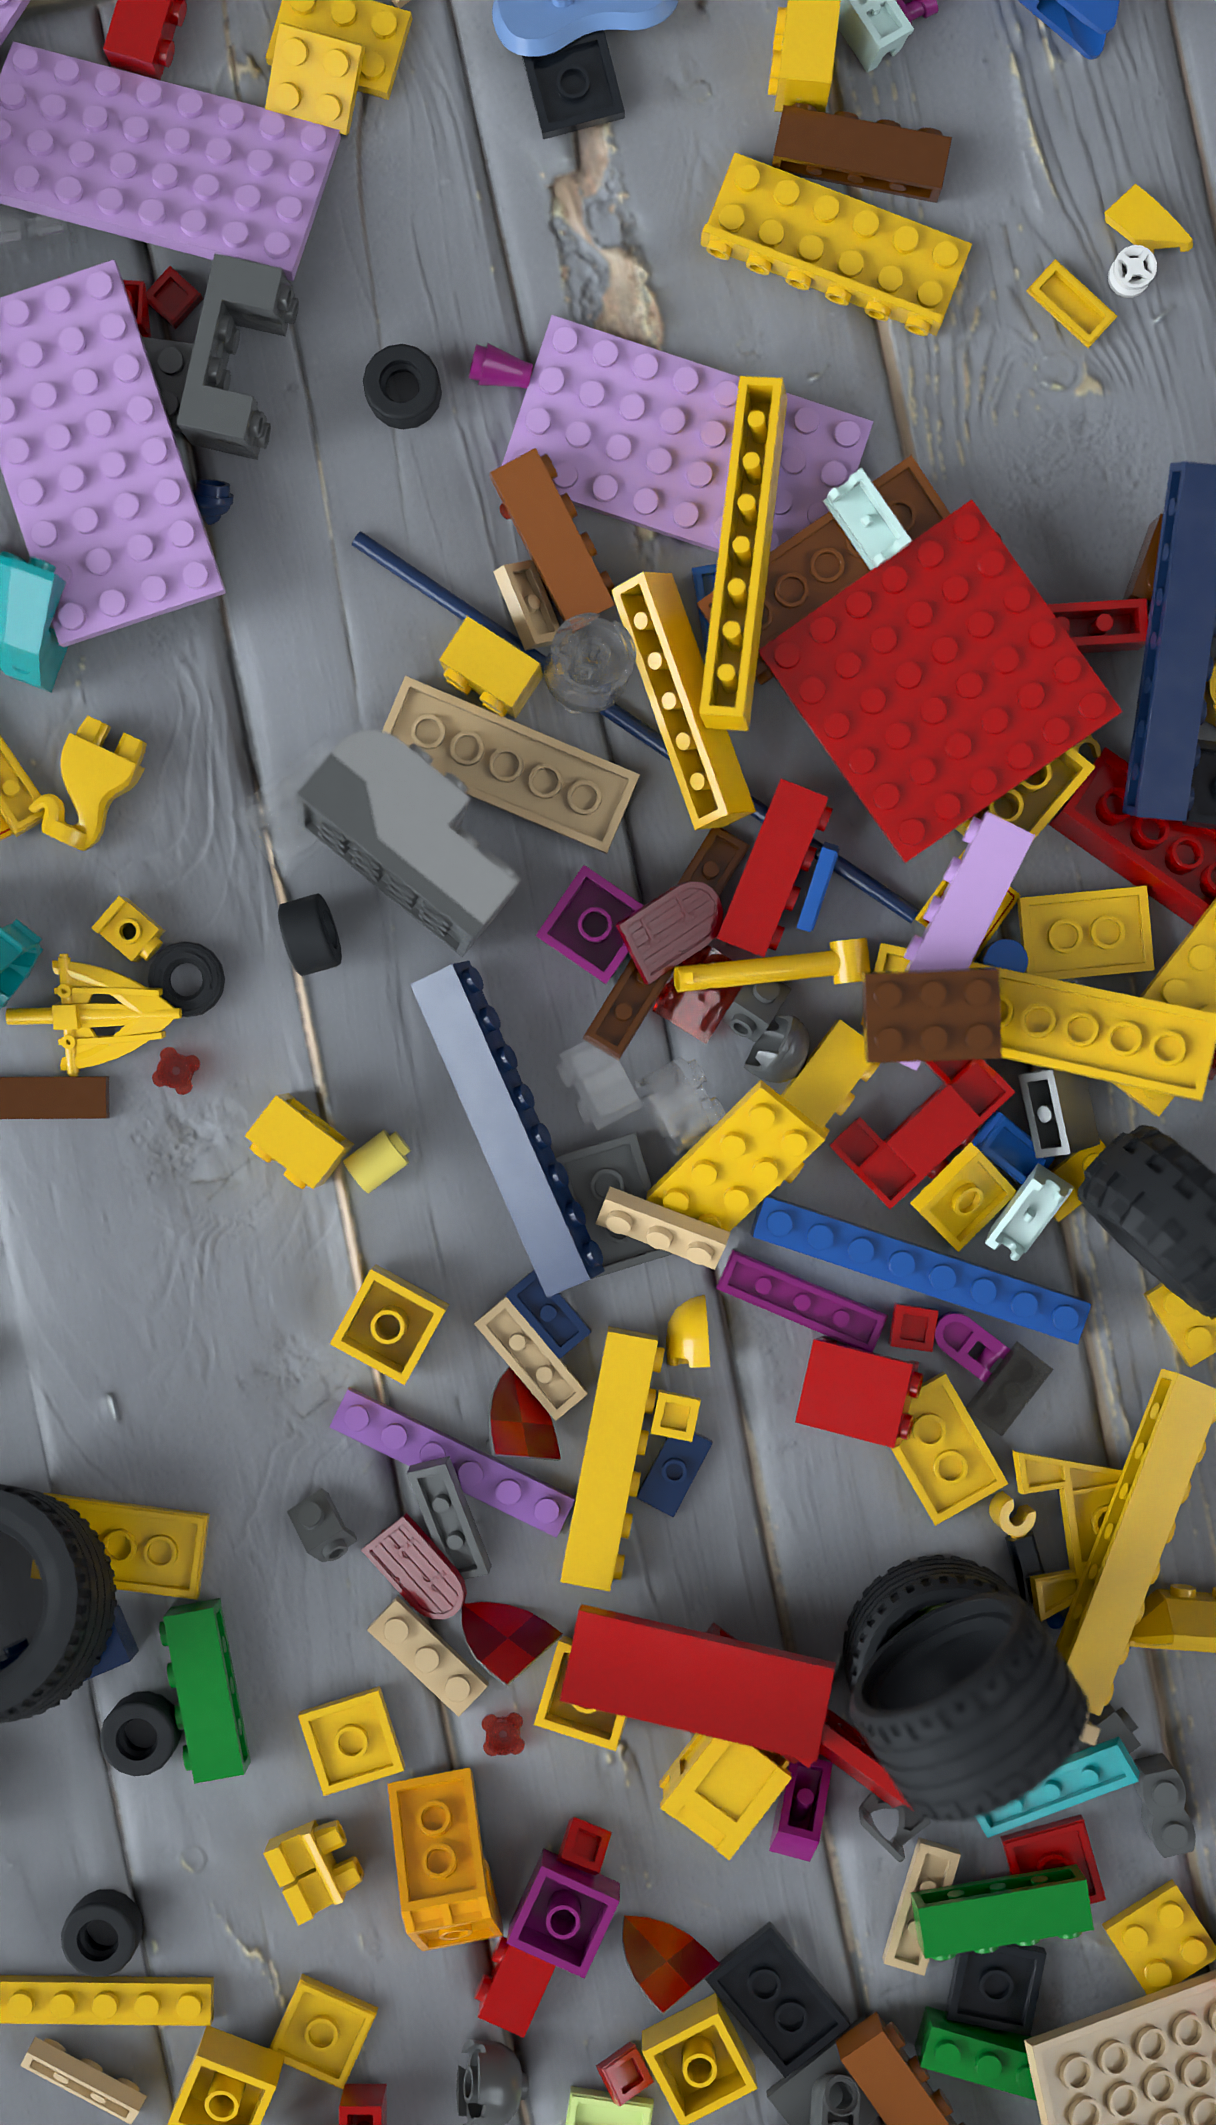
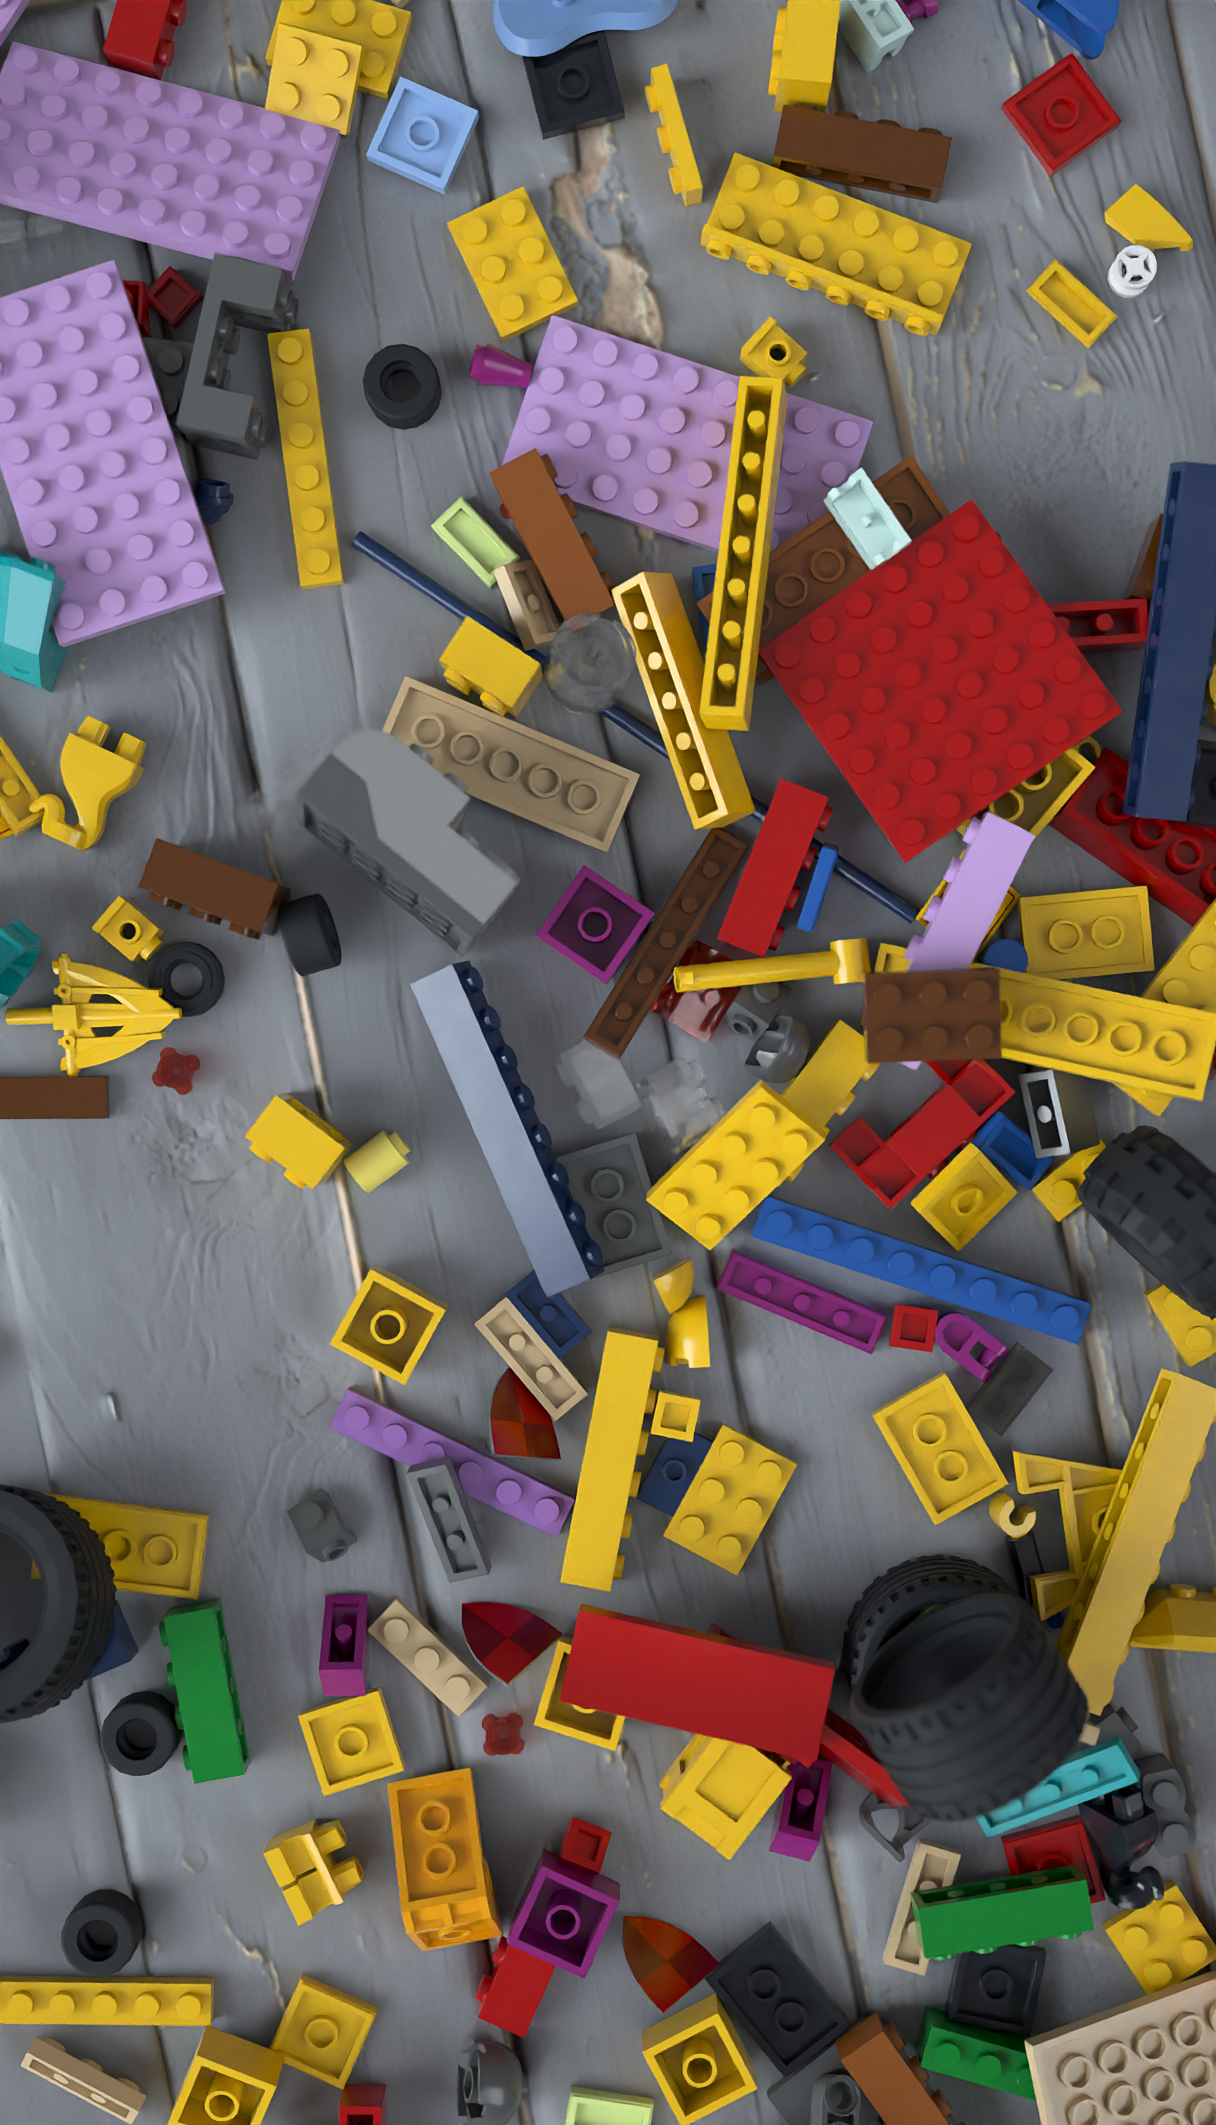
window [361,1512,467,1619] -> none
tan plate [596,1187,730,1270] -> none
red tile [596,2042,654,2107] -> none
window [615,881,723,984] -> none
red panel [795,1337,923,1448] -> none
light aqua hinge [985,1163,1074,1261] -> none
none -> reddish brown brick [138,838,291,940]
none -> yellow plate [267,328,344,589]
none -> magenta slope [319,1595,369,1696]
none -> light blue plate [366,76,479,195]
none -> yellowish green tile [431,496,521,589]
none -> yellow plate [447,186,579,342]
none -> yellow plate [645,64,703,207]
none -> yellow brick [653,1257,695,1315]
none -> yellow plate [663,1422,797,1576]
none -> yellow brick [740,316,808,388]
none -> red tile [1001,53,1122,177]
none -> black hips [1078,1784,1164,1909]

